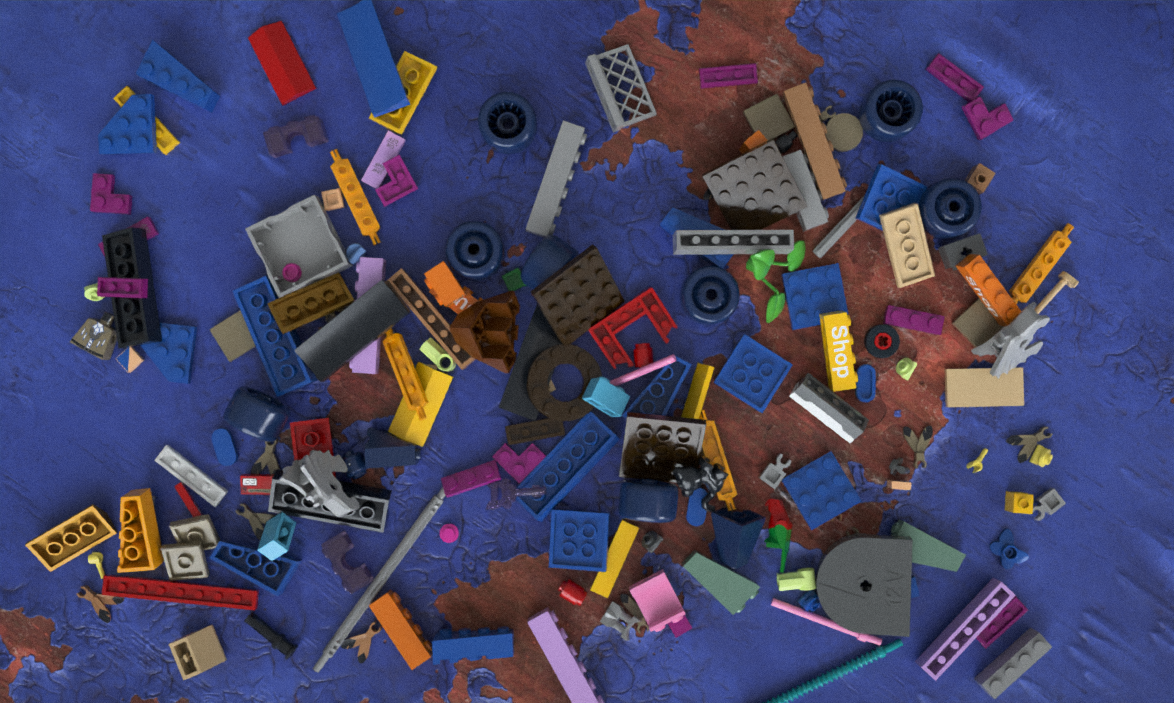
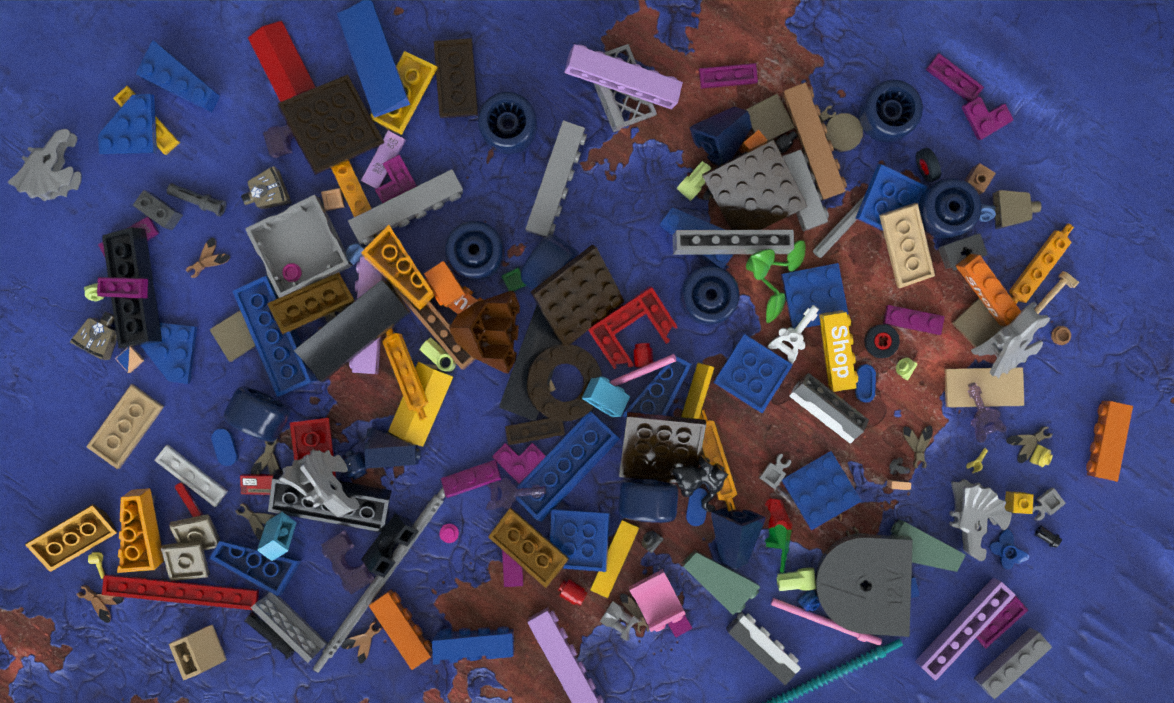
magenta plate [90,173,132,215] -> none
none -> light grey animal [8,129,82,201]
none -> tan tile [86,384,164,469]
none -> dark grey brick [133,190,183,230]
none -> dark grey pin [167,183,227,217]
none -> medium nougat piece [186,238,230,278]
none -> dark tan torso [241,166,292,209]
none -> light grey fence [251,592,328,663]
none -> dark brown plate [277,74,385,175]
none -> light grey brick [348,170,463,245]
none -> light orange wedge [361,225,434,310]
none -> black arch [361,513,419,578]
none -> dark brown plate [434,38,478,119]
none -> pearl gold slope [488,508,569,588]
none -> magenta tile [502,550,524,587]
none -> lavender brick [564,44,683,109]
none -> yellowish green piece [676,161,712,201]
none -> dark blue slope [689,107,752,166]
none -> piece [726,612,801,686]
none -> white piece [768,305,819,364]
none -> black bush [916,148,941,182]
none -> light grey animal [949,479,1012,561]
none -> clear purple piece [968,382,1007,443]
none -> medium blue plate [979,204,996,222]
none -> dark tan torso [992,190,1041,229]
none -> black pin [1034,525,1062,548]
none -> medium nougat plate [1051,326,1071,345]
none -> orange brick [1086,401,1133,482]

